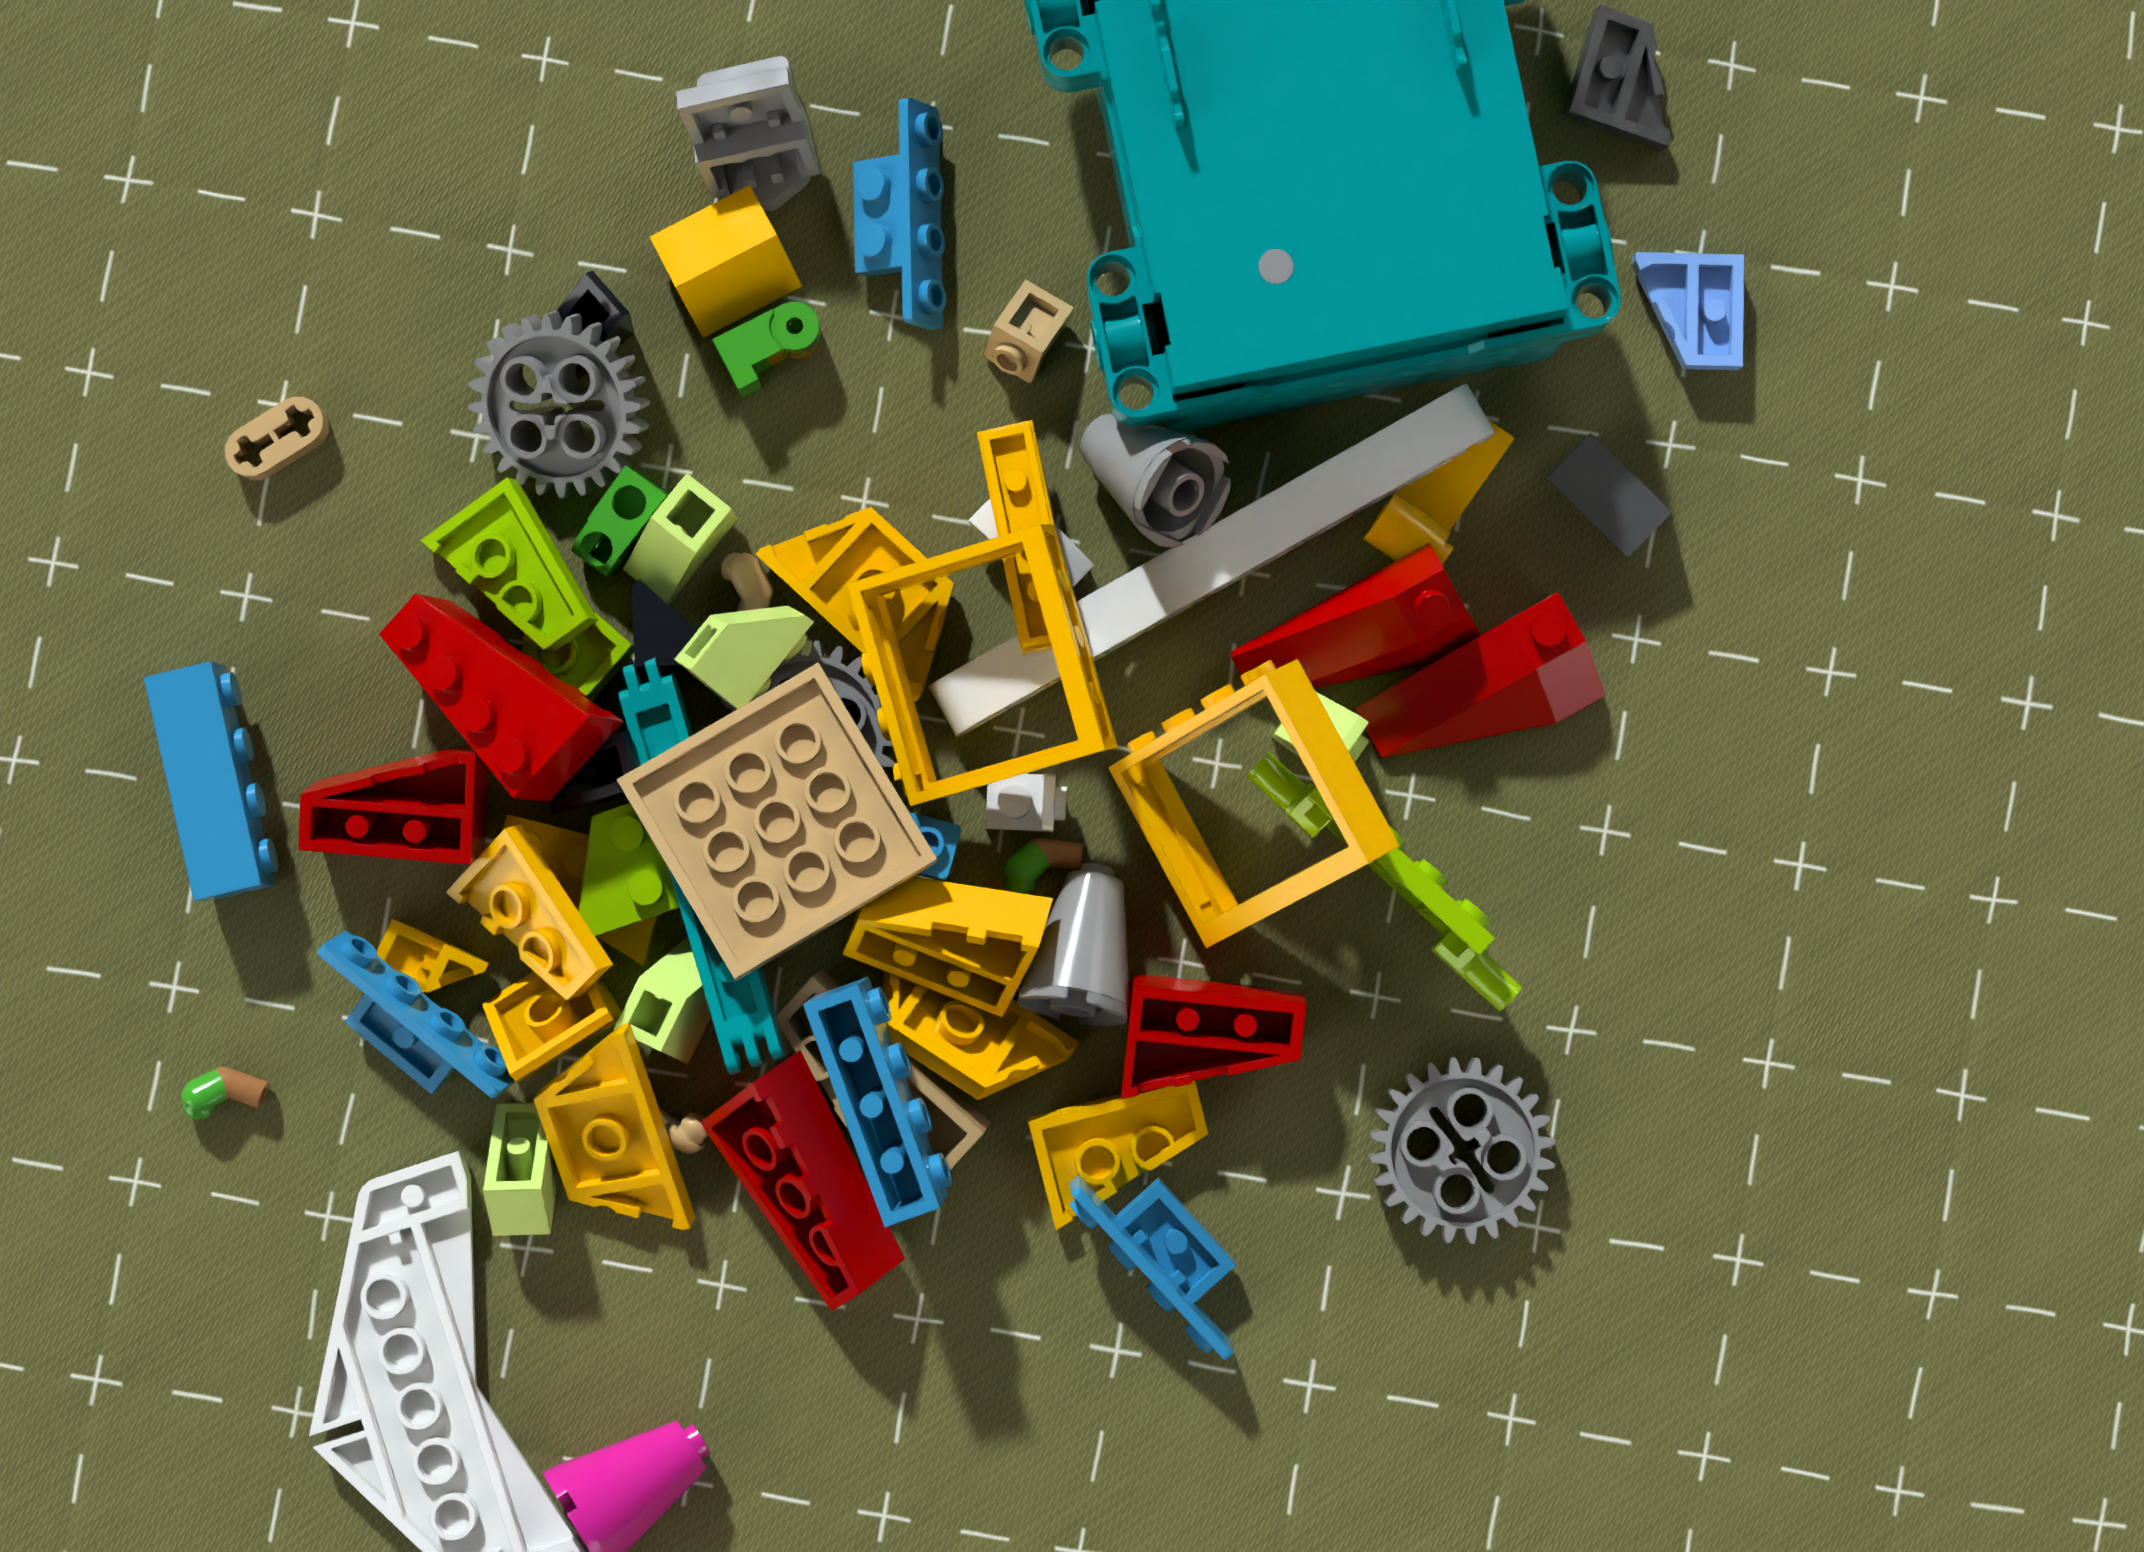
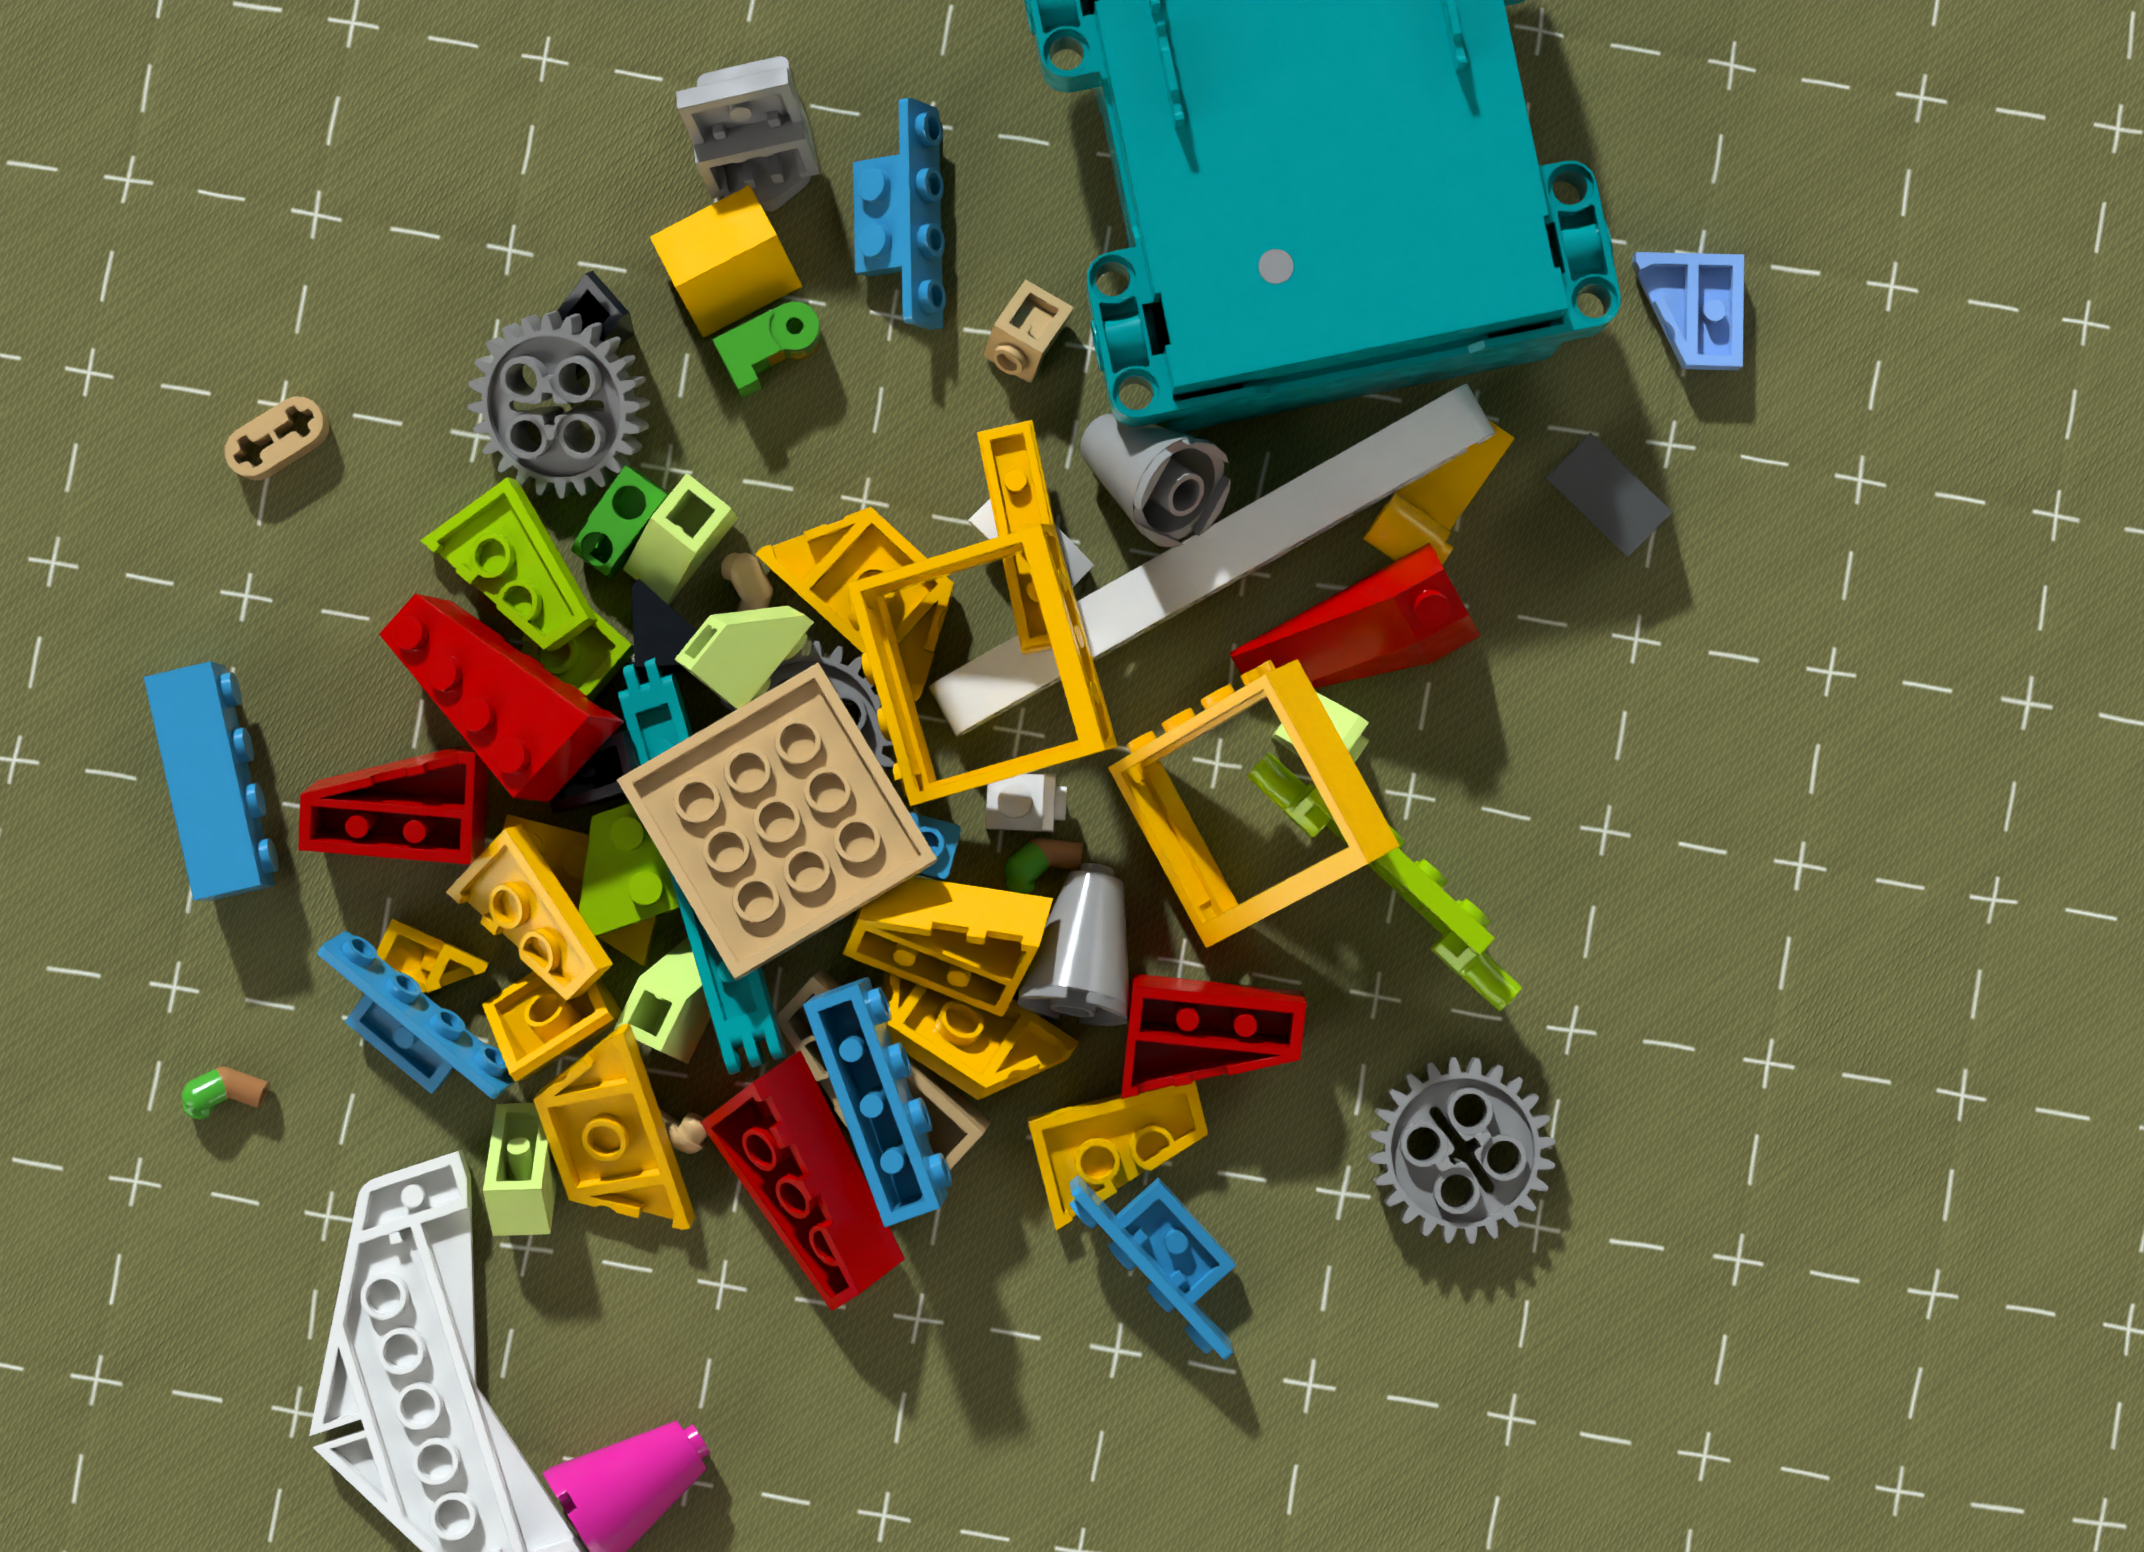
red wedge [1353,591,1606,758] -> none
flat silver wing [1563,5,1671,151] -> none

